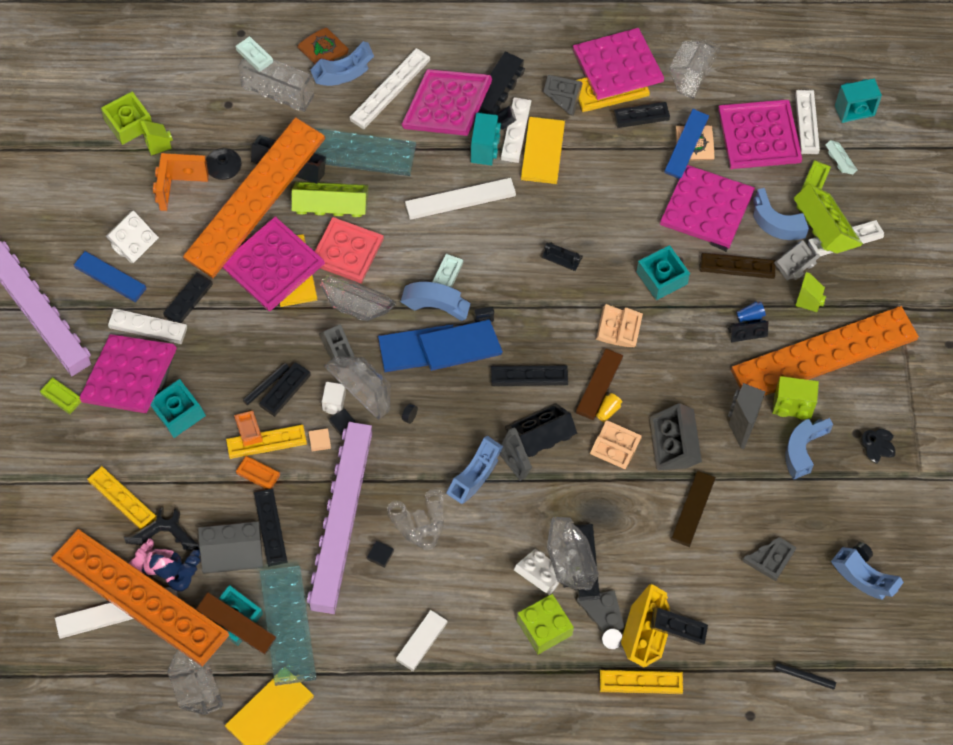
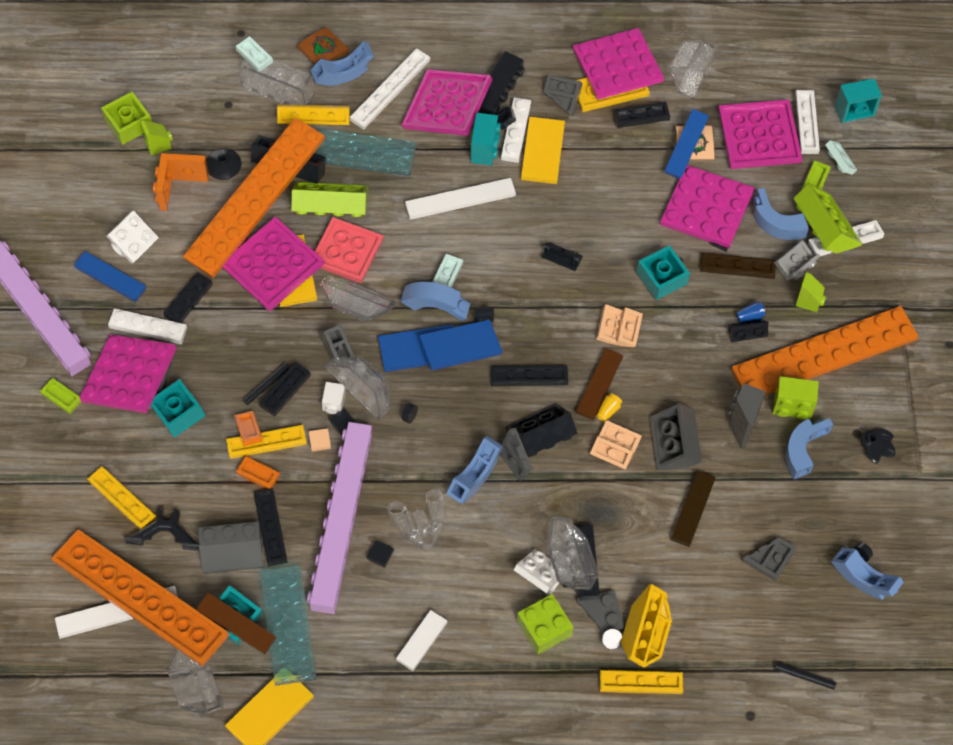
hair [129,539,201,591] -> none
black plate [650,608,708,645] -> none
none -> yellow tile [277,104,350,125]

